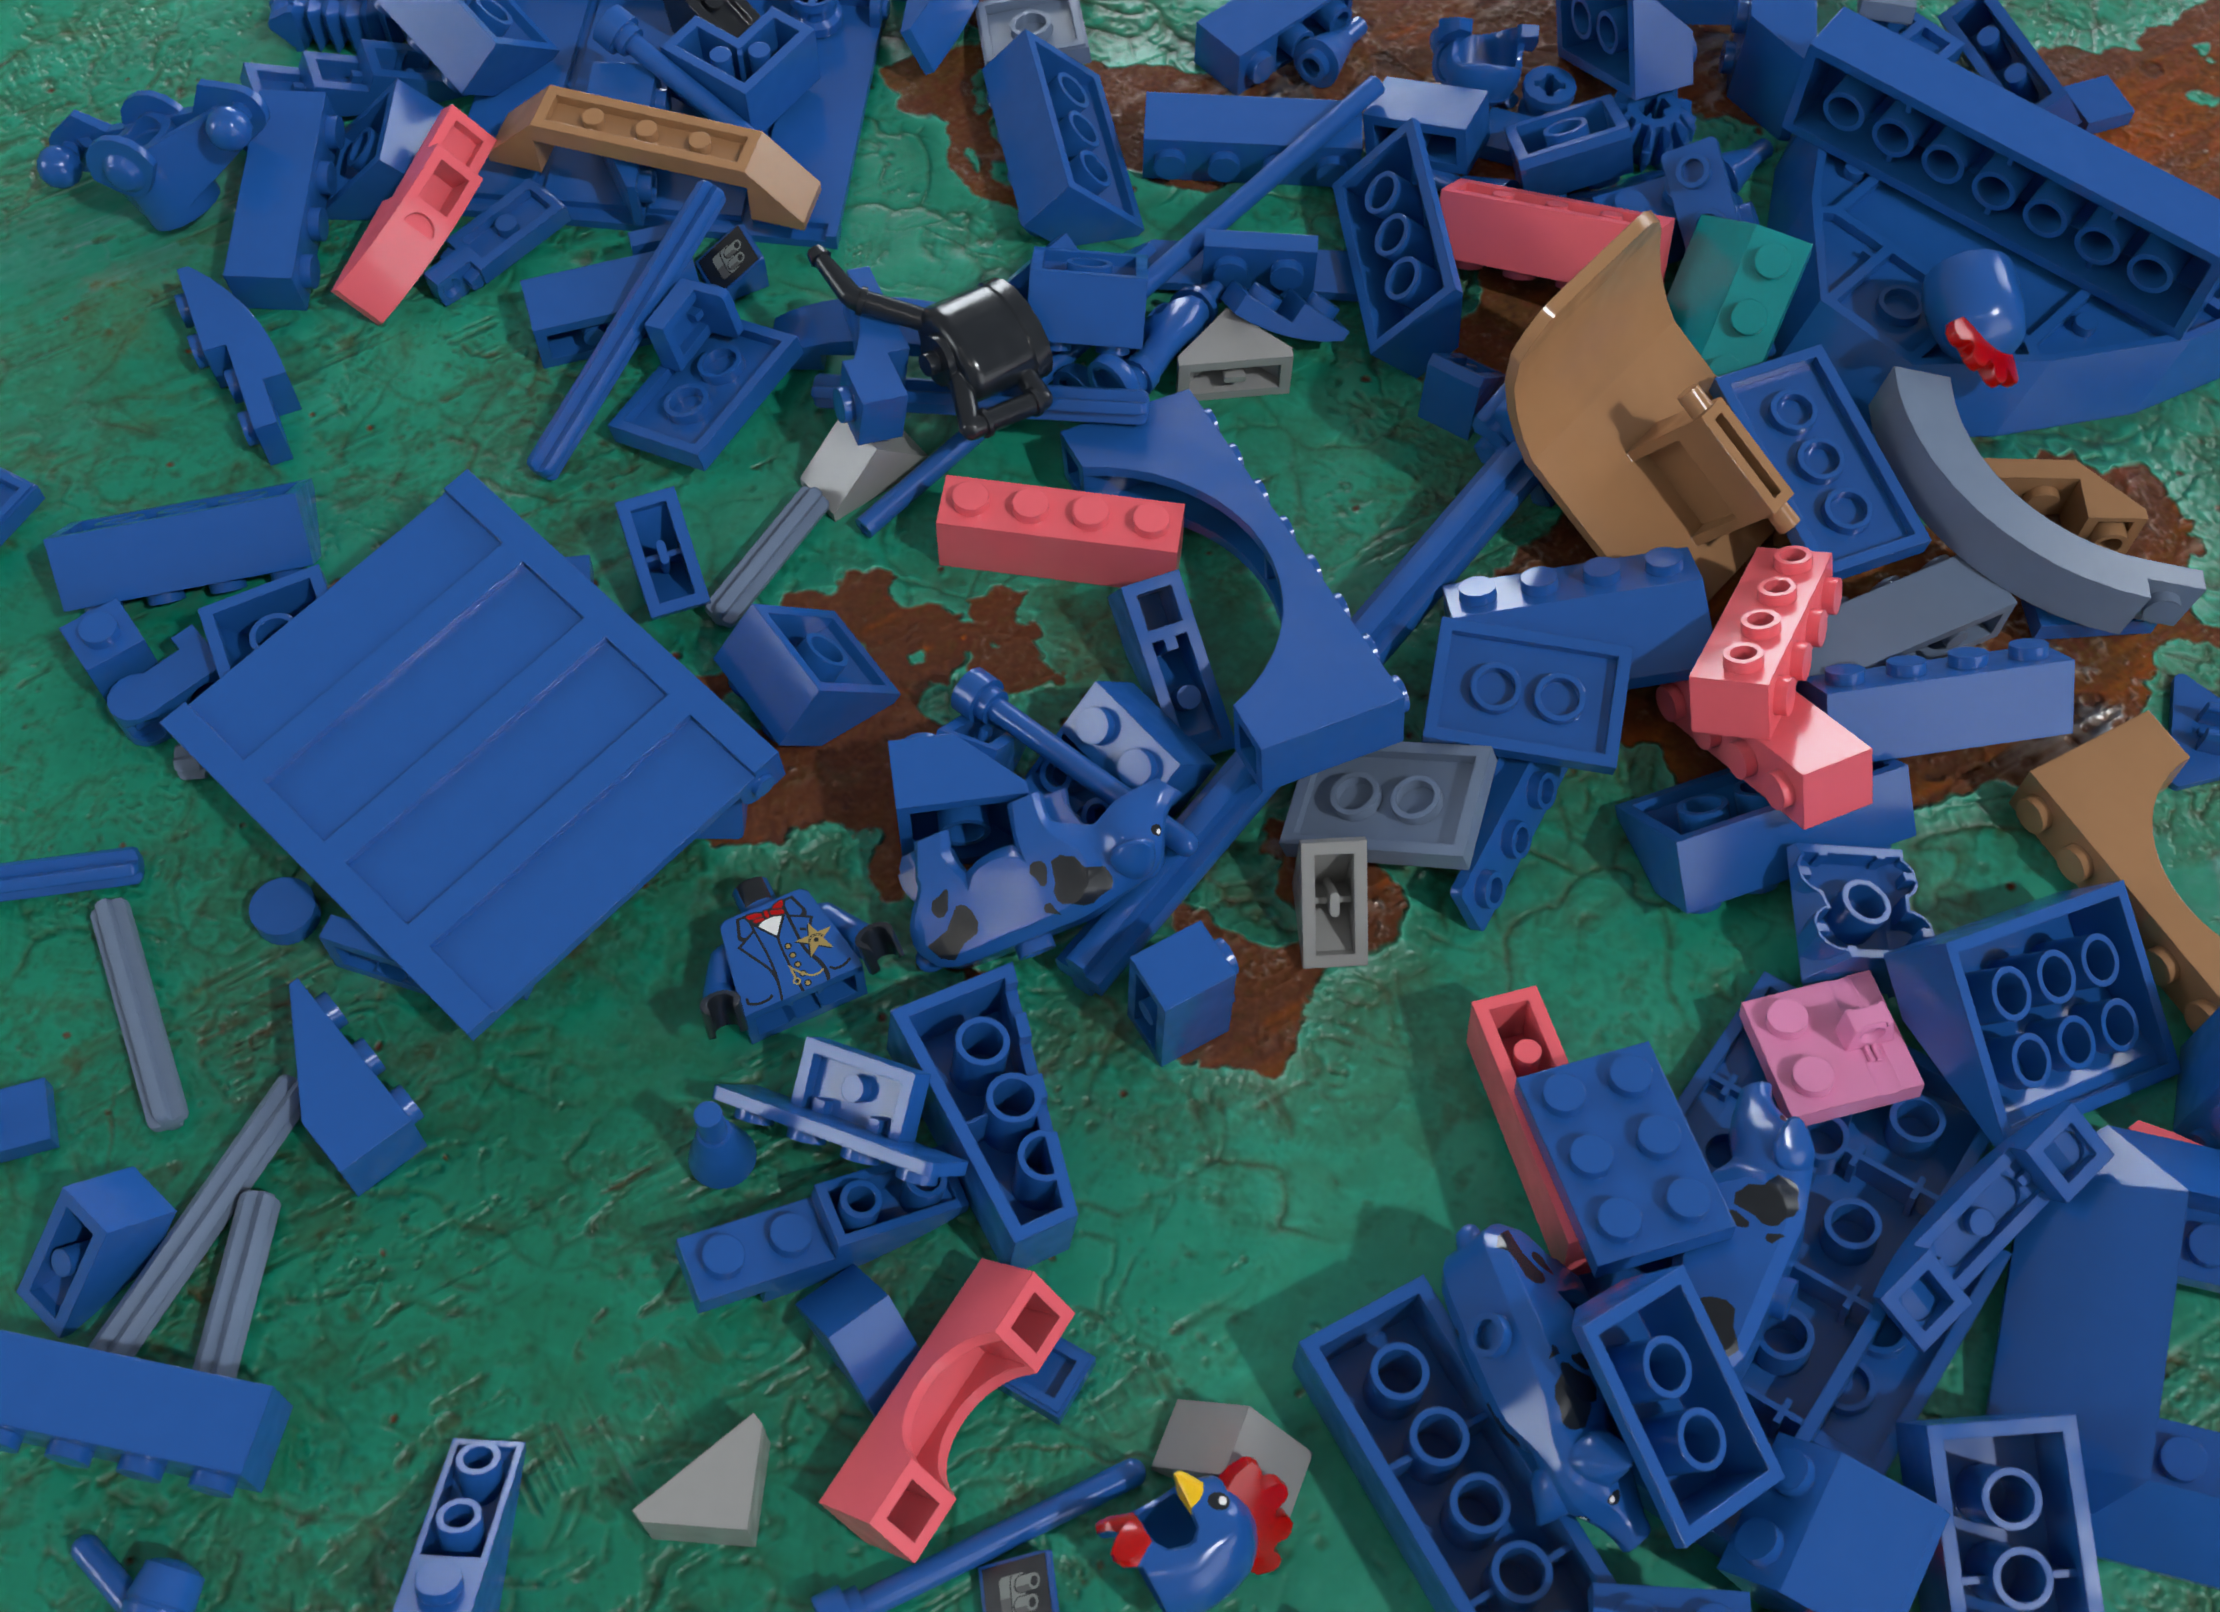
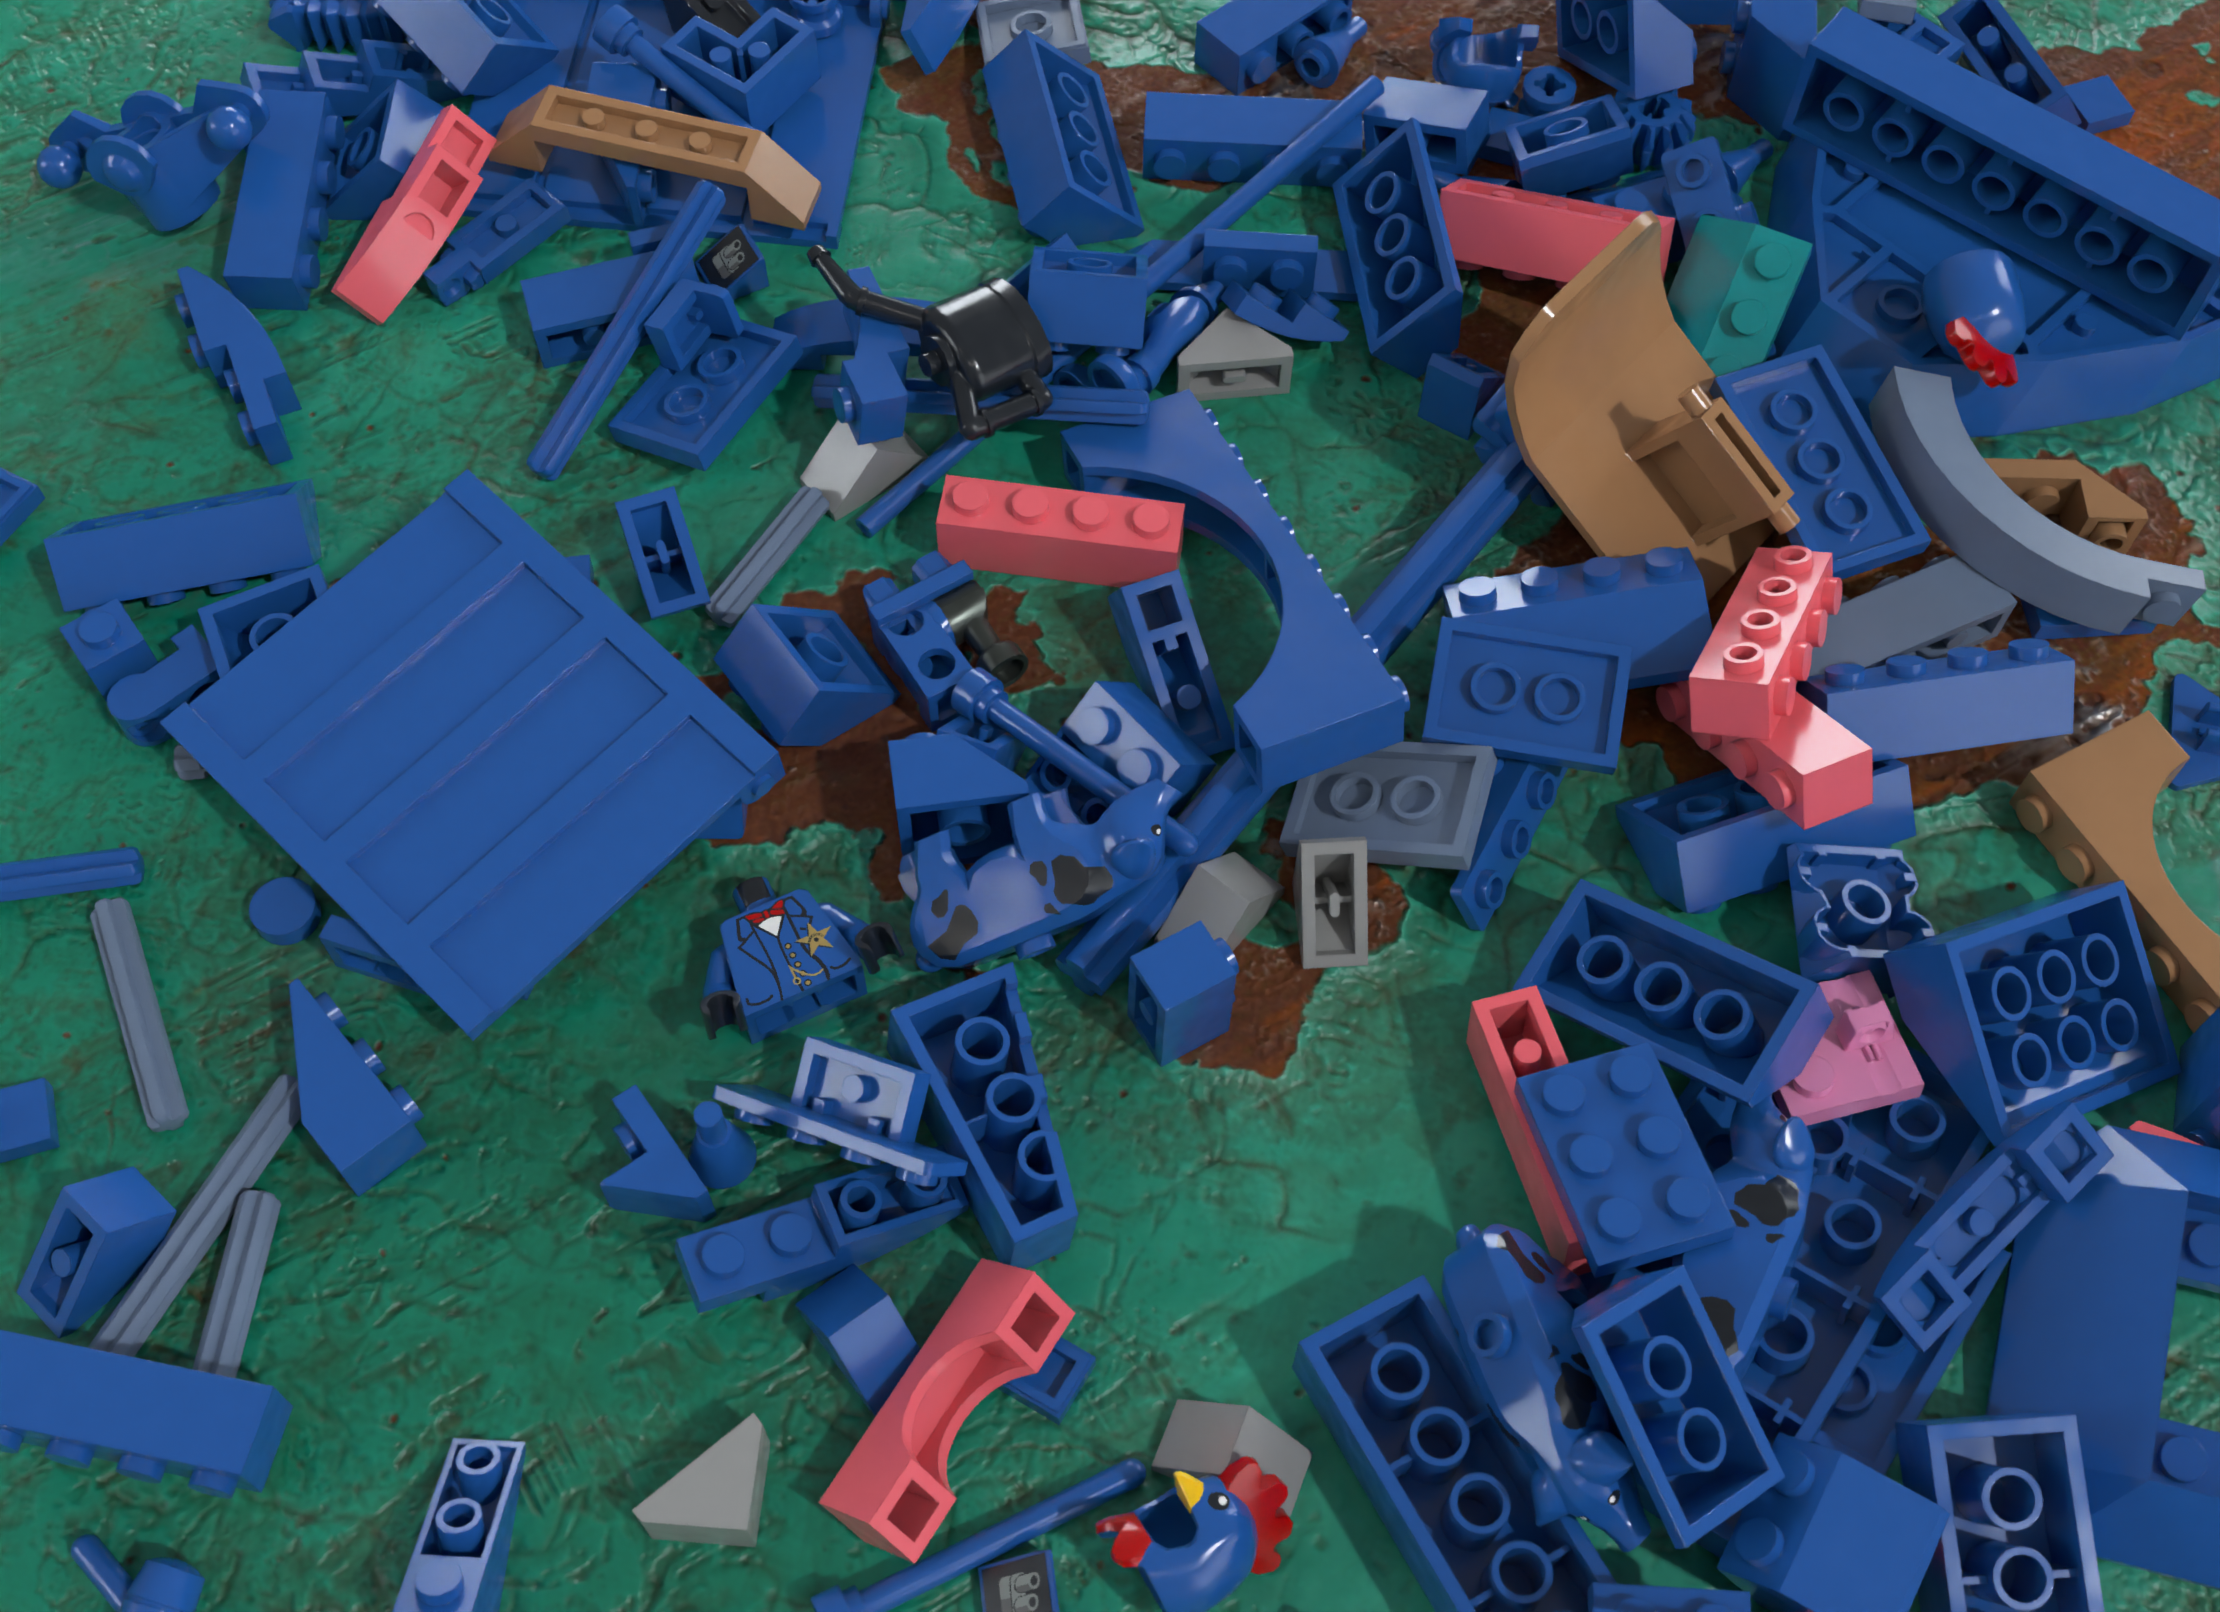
none -> blue slope [600,1084,717,1222]
none -> blue hips [862,550,1029,732]
none -> light grey slope [1154,851,1285,951]
none -> blue slope [1512,879,1834,1108]

